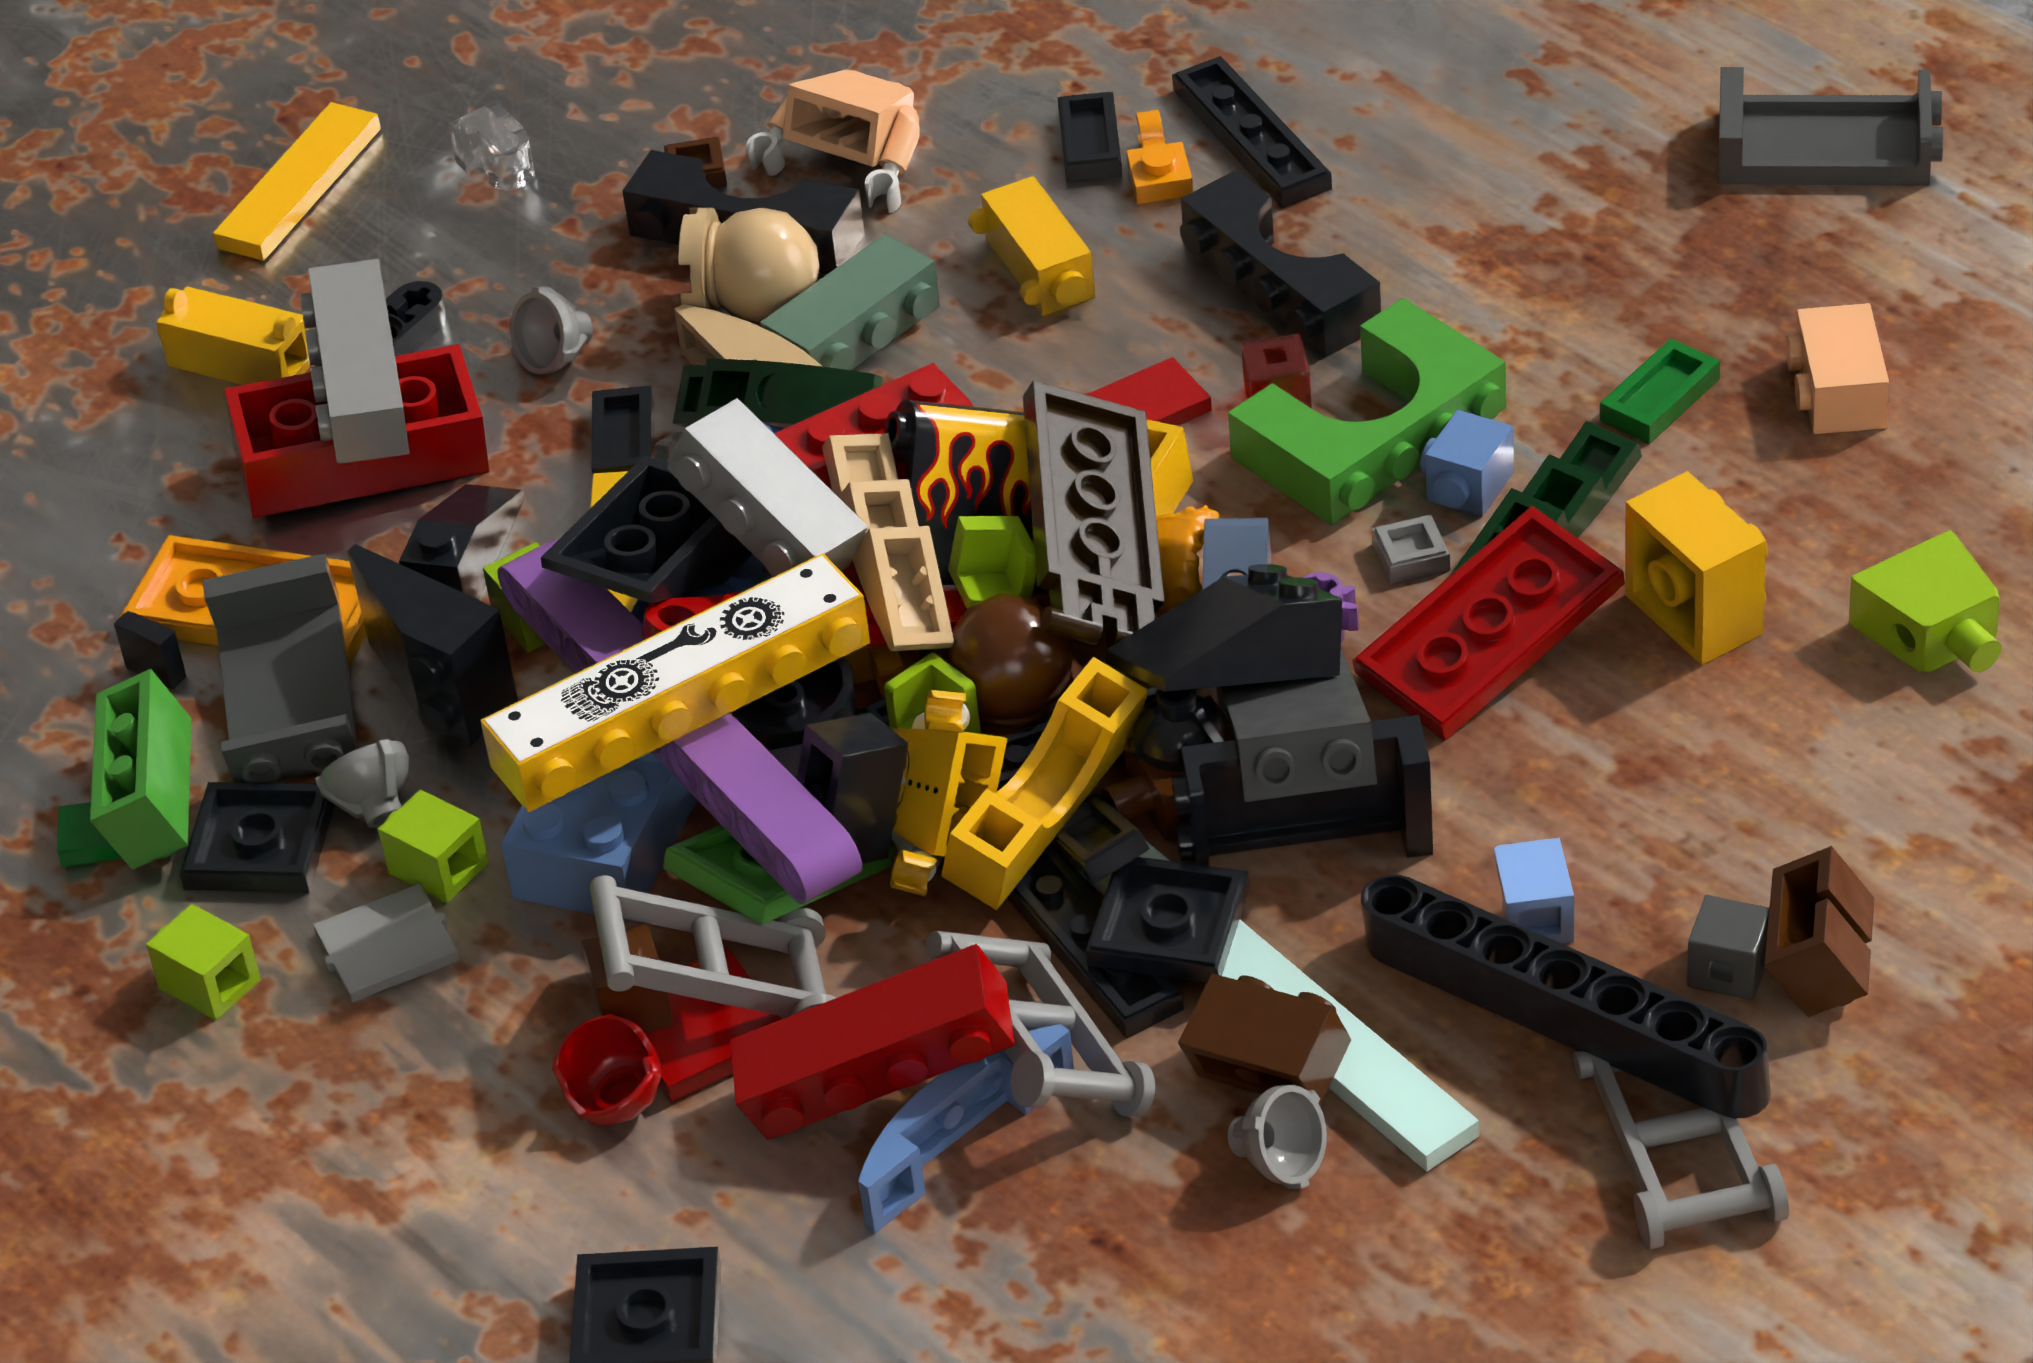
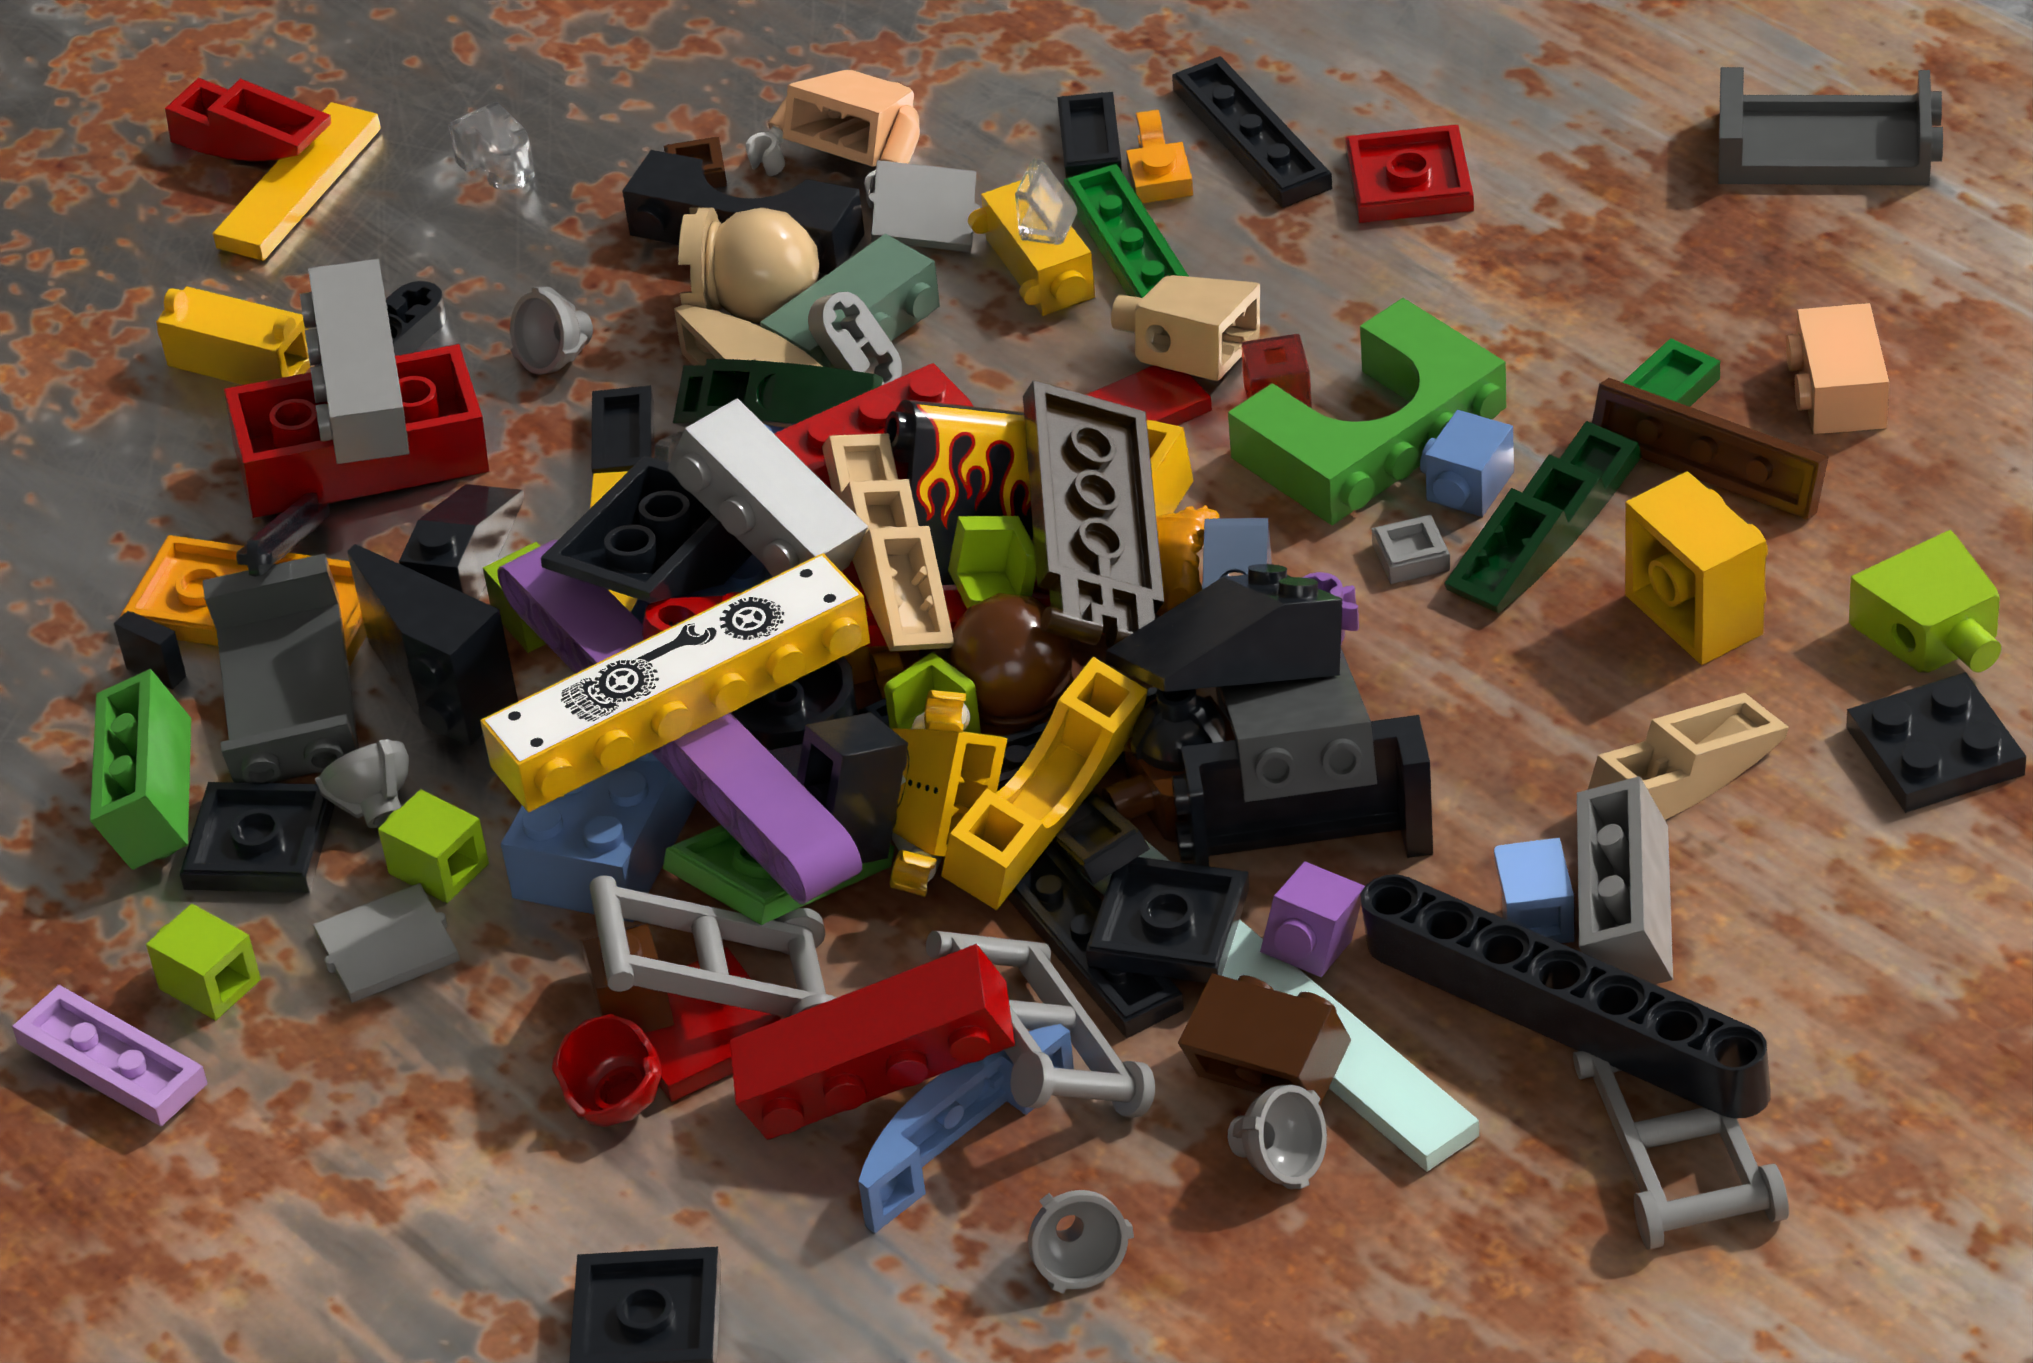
green tile [57,802,122,867] -> none
black arch [1180,170,1381,358] -> none
red tile [1352,506,1625,741] -> none
dark grey piece [1687,895,1769,1000] -> none
reddish brown piece [1764,846,1874,1017] -> none
none -> lavender plate [12,985,208,1127]
none -> red slope [165,77,332,161]
none -> black axle [236,492,330,577]
none -> light grey beam [808,292,902,385]
none -> light grey piece [867,160,980,252]
none -> clear slope [1015,158,1077,245]
none -> light grey piece [1028,1190,1134,1294]
none -> green tile [1064,164,1189,298]
none -> tan torso [1111,275,1260,381]
none -> medium lavender brick [1260,861,1365,977]
none -> red tile [1345,124,1474,223]
none -> light grey brick [1577,776,1673,984]
none -> tan slope [1588,693,1789,820]
none -> reddish brown tile [1592,378,1829,519]
none -> black plate [1846,672,2027,813]

